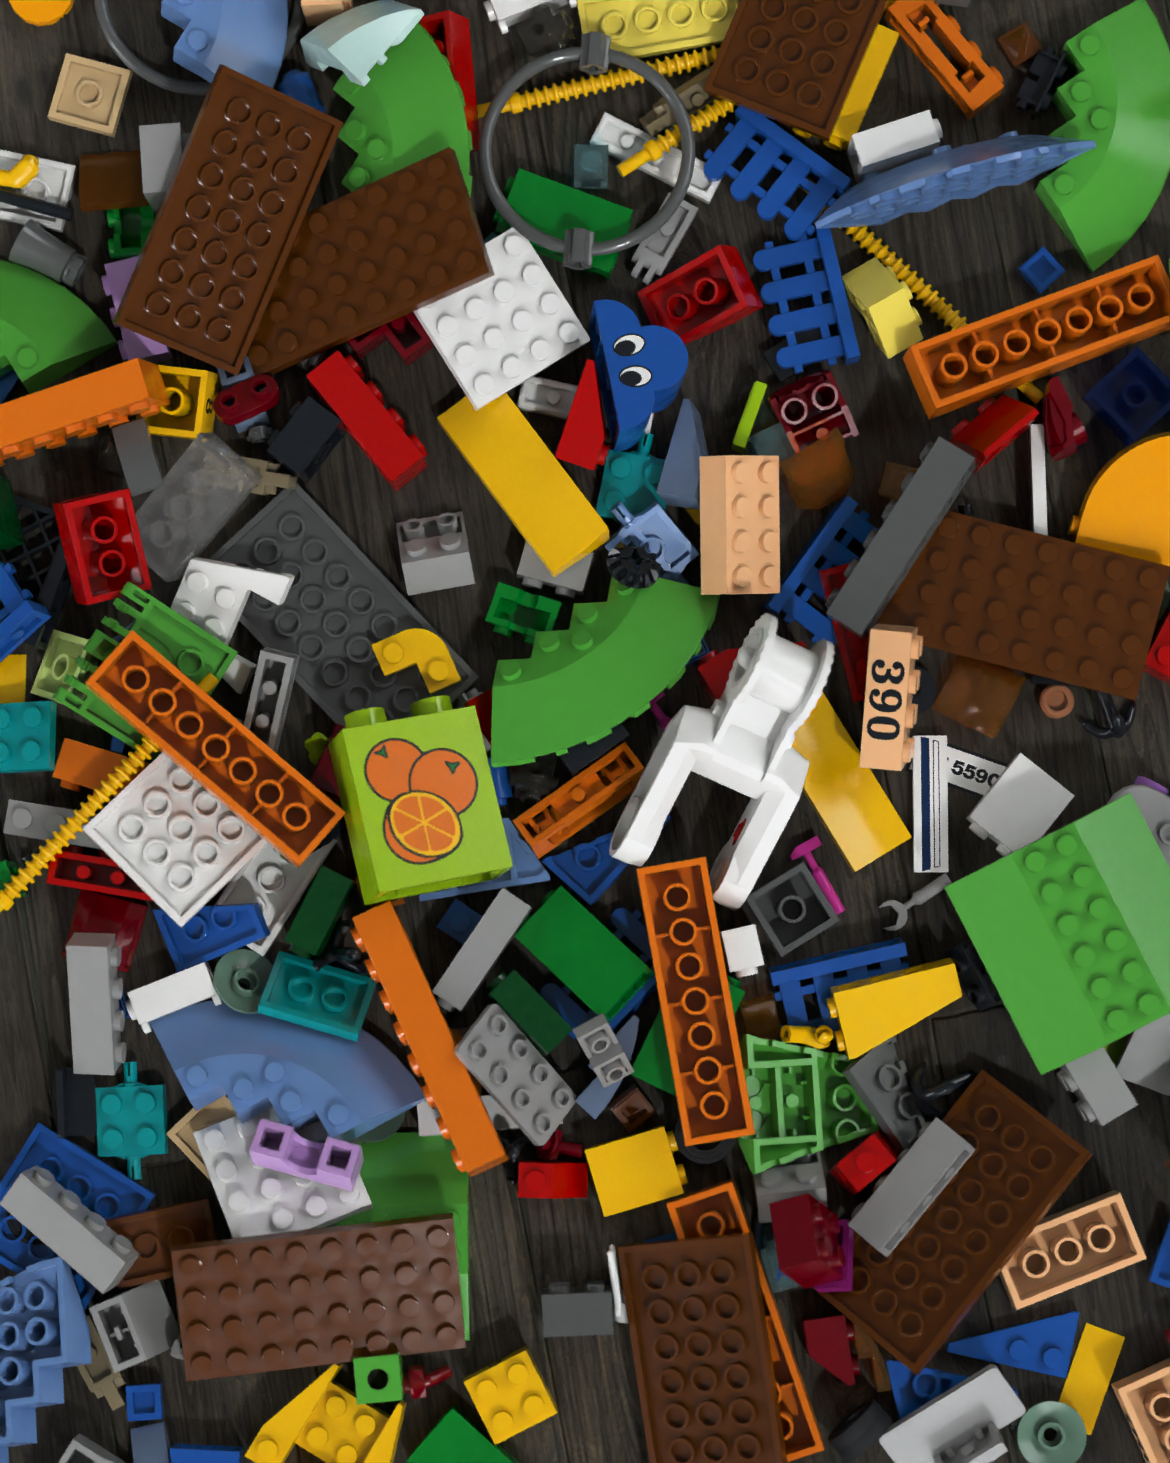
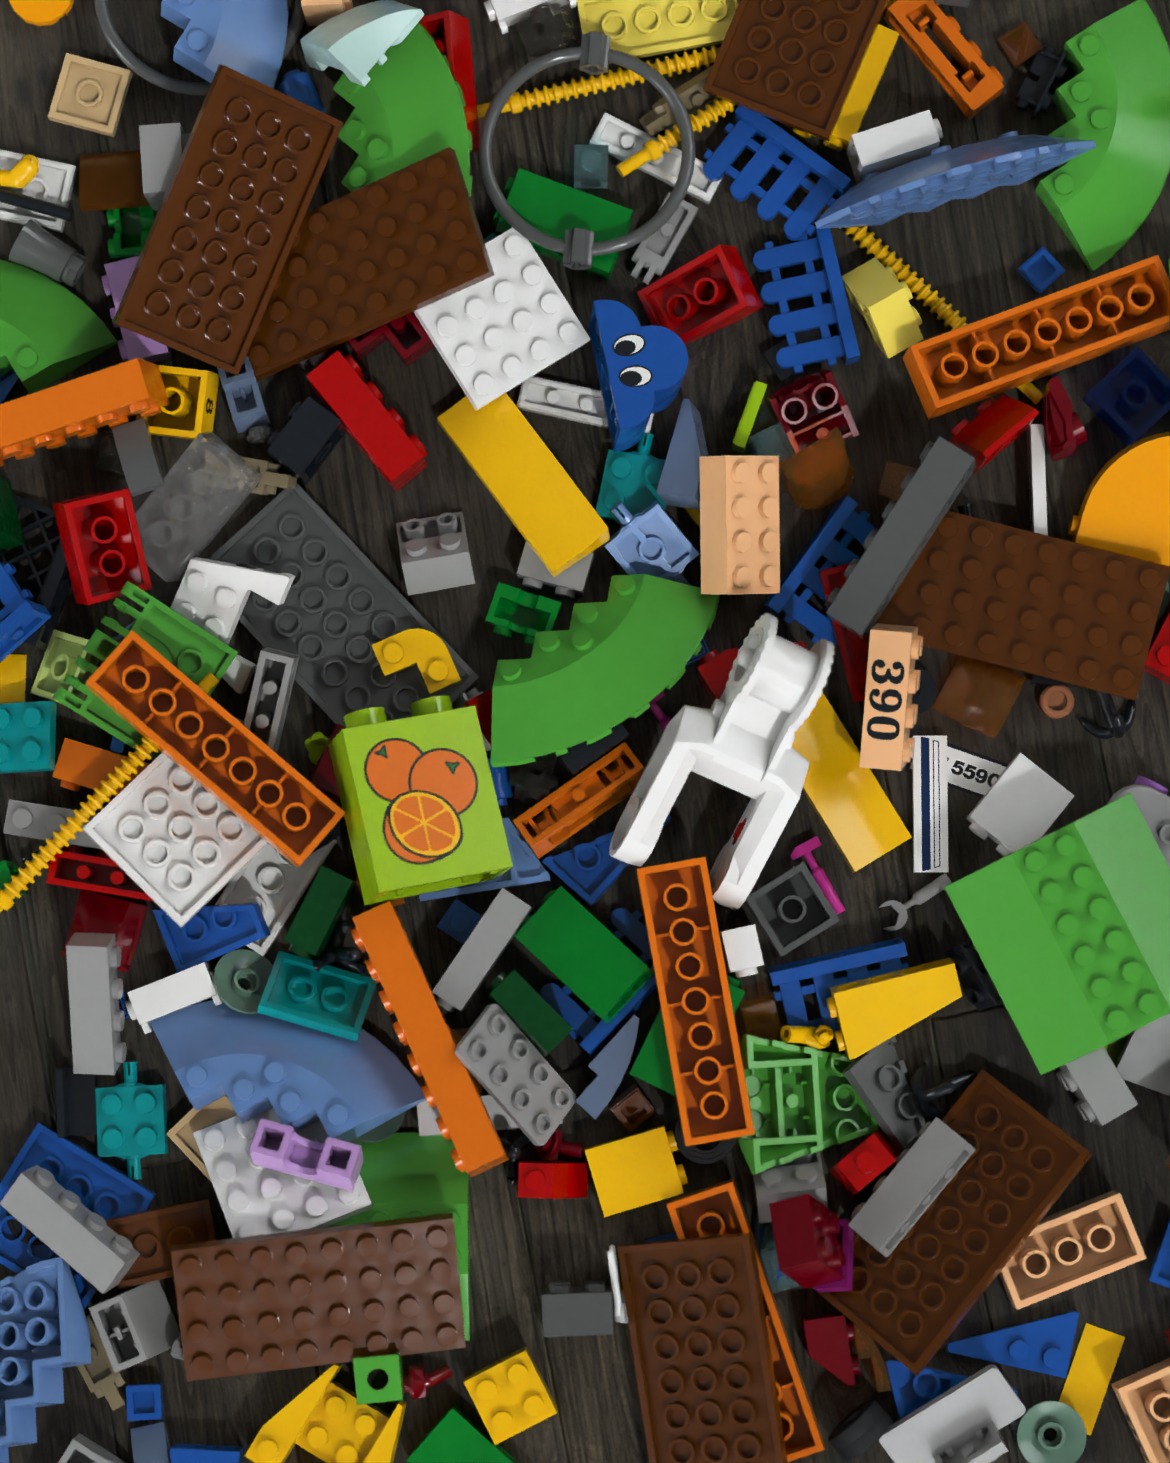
dark red plate [213,374,280,425] -> none
red slope [554,359,611,471] -> none
light grey slope [572,1013,635,1088] -> none
black gear [606,541,661,589] -> none

